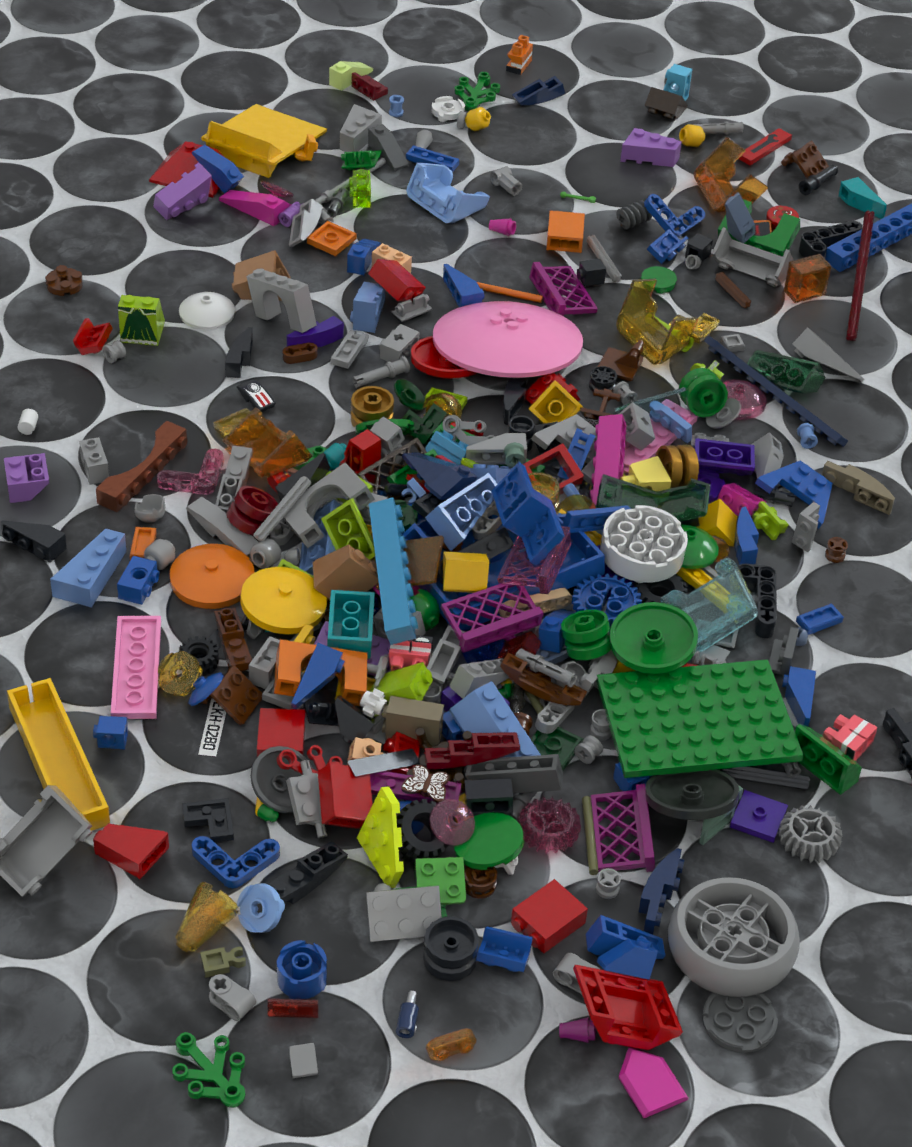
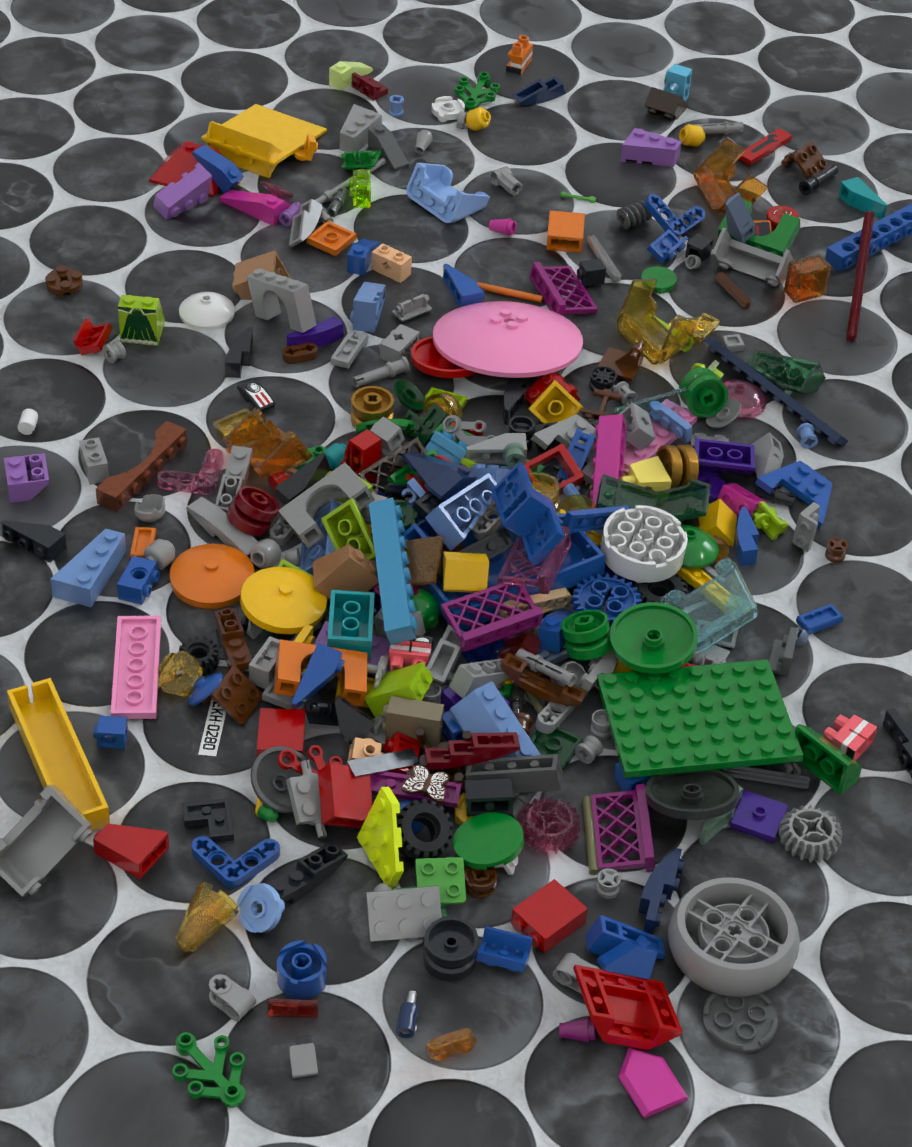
olive plate [200,947,246,978] -> none
light grey axle [254,476,311,542] -> none
white gear [360,688,388,718] -> none
red brick [368,259,426,302] -> none
blue plate [406,145,459,173] -> none
clear pink dish [430,799,475,845] -> none
black beam [734,564,777,639] -> none
blue slope [782,666,816,727] -> none
light grey wedge [792,327,865,382] -> none
black beam [799,221,862,266] -> none
dark tan slope [822,461,895,515] -> none

